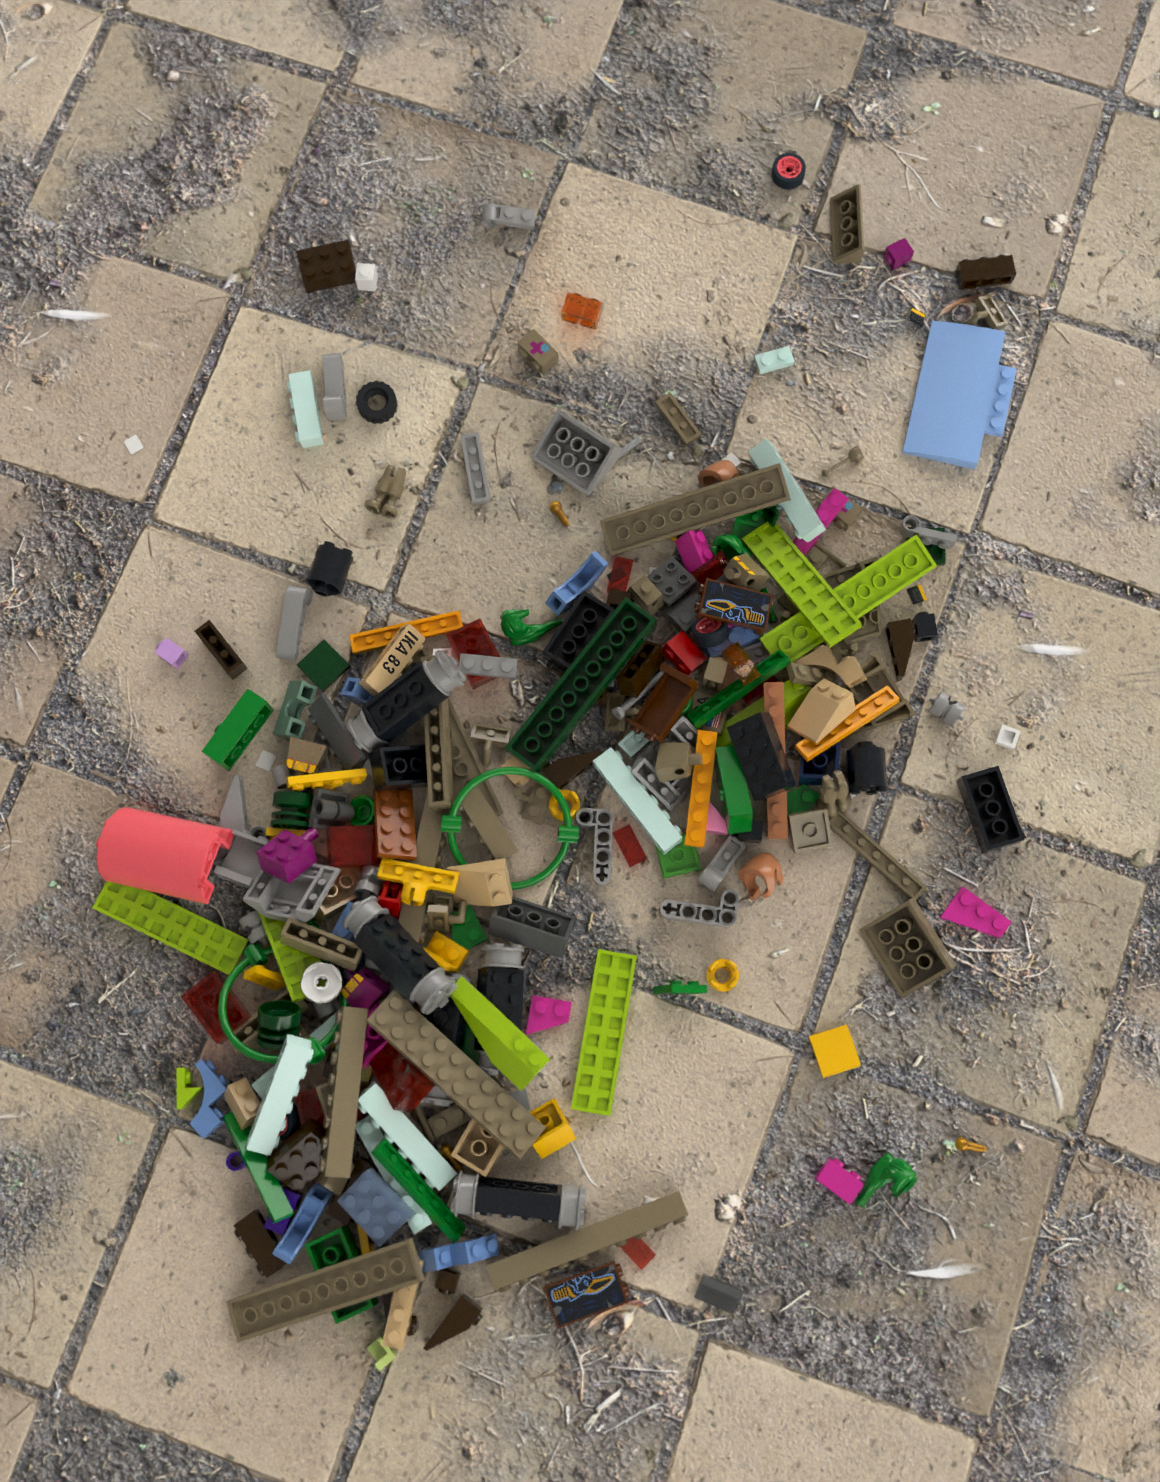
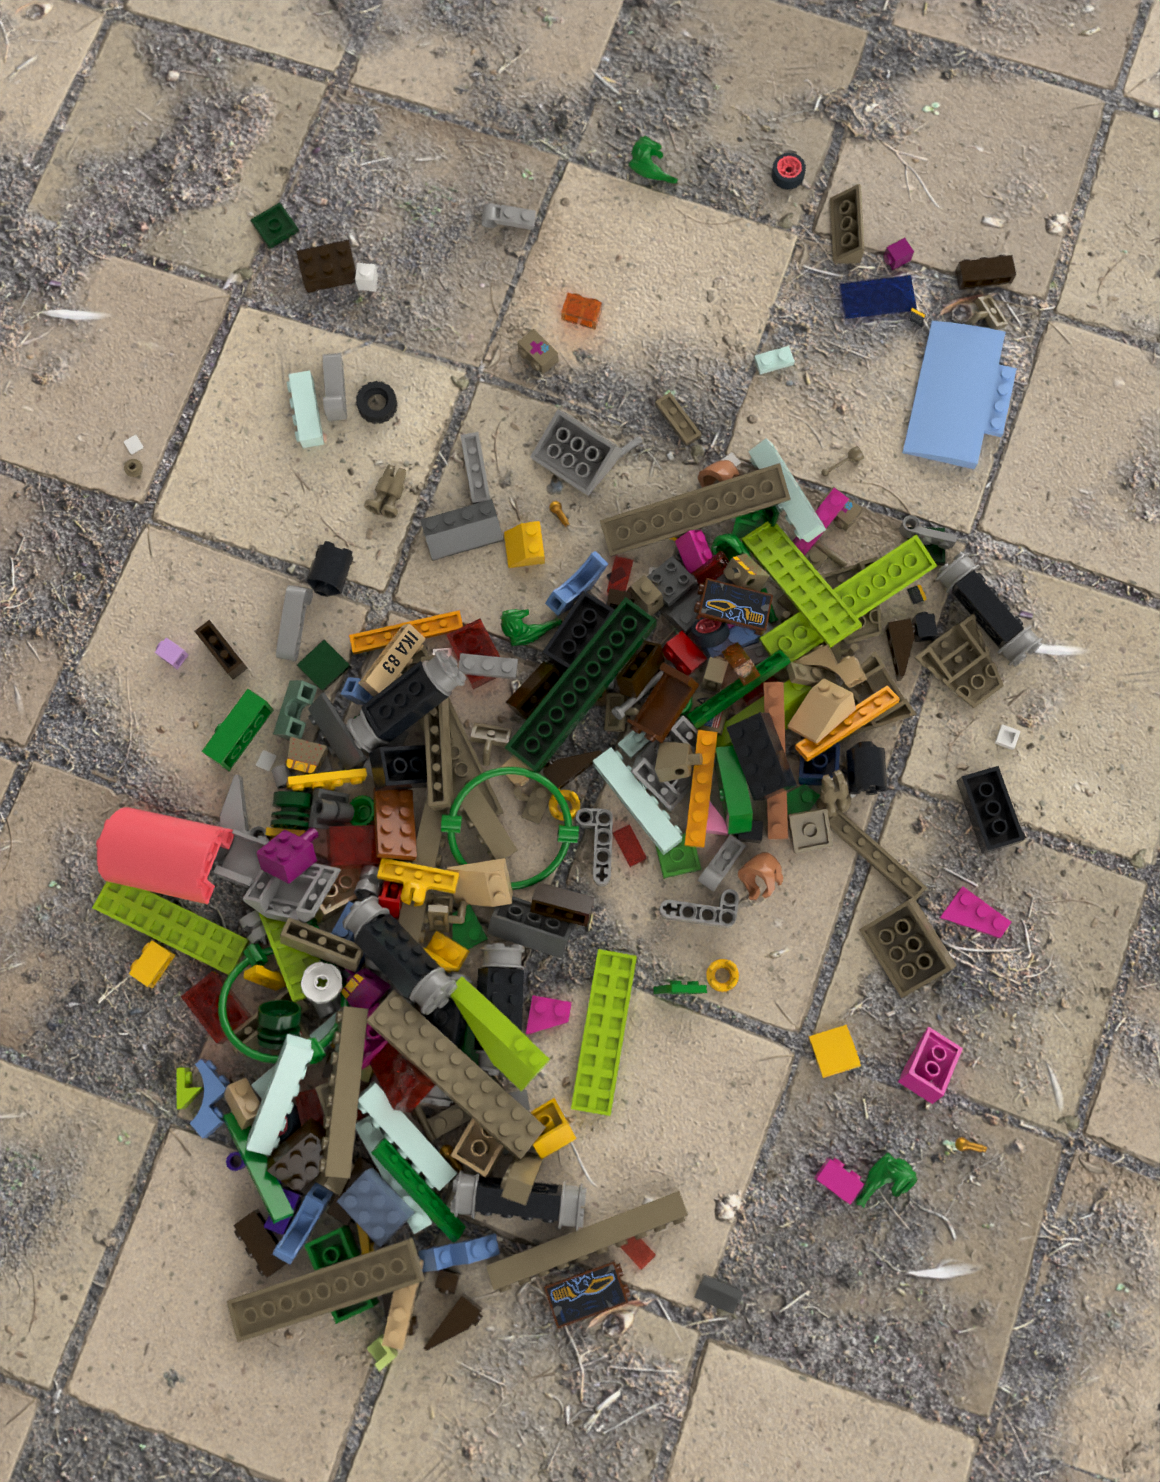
light grey wheel [928,691,965,726] -> none
none -> dark tan plate [124,459,143,477]
none -> yellow brick [129,941,176,988]
none -> dark green tile [250,202,300,249]
none -> dark grey slope [420,499,504,561]
none -> dark tan brick [500,1151,543,1205]
none -> yellow slope [504,521,545,568]
none -> dark brown brick [505,661,562,720]
none -> dark brown brick [530,882,595,927]
none -> green hair [628,135,678,184]
none -> clear blue tile [839,275,917,319]
none -> dark pink slope [898,1027,963,1104]
none -> dark tan wedge [914,613,1004,708]
none -> brick [935,551,1043,667]

